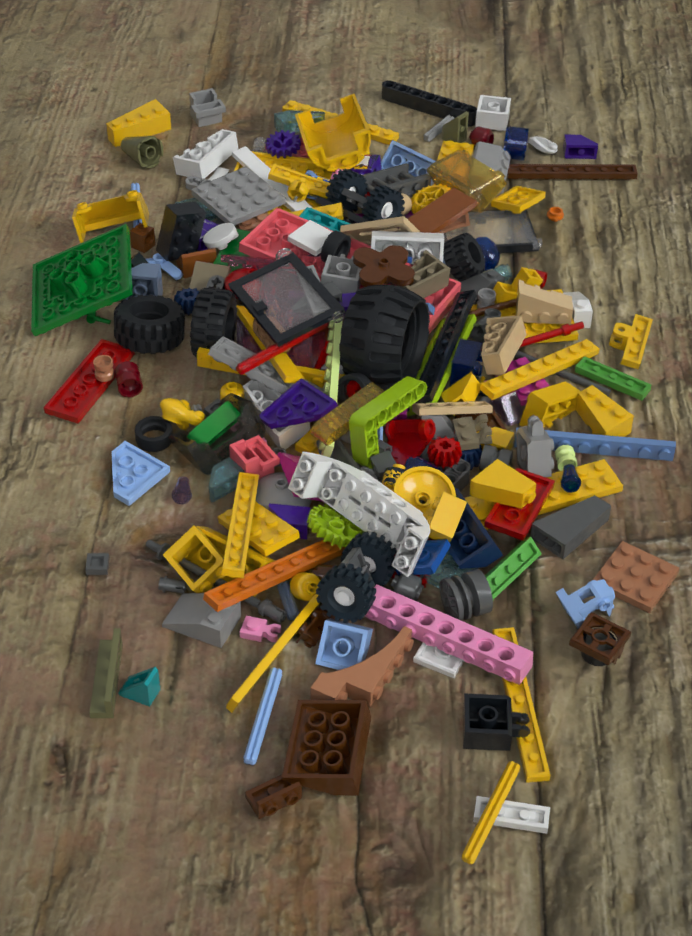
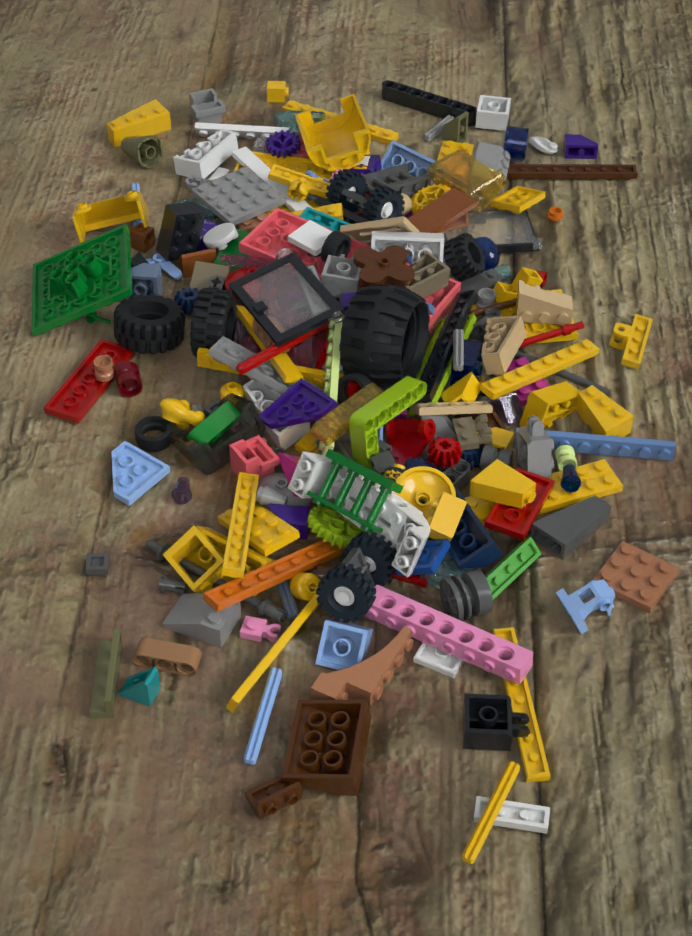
clear light blue slope [209,457,244,503] -> none
reddish brown hinge [296,608,335,648] -> none
dark grey head [390,573,424,601] -> none
dark red head [469,126,494,147] -> none
white slope [563,292,593,328] -> none
reddish brown piece [569,612,631,666] -> none
bright green plate [575,356,652,401] -> none
none -> medium nougat beam [133,638,202,676]
none -> white plate [195,122,290,140]
none -> light grey cone [256,485,288,506]
none -> yellow brick [267,81,289,103]
none -> green fence [307,449,404,533]
none -> light grey axle [453,329,464,371]

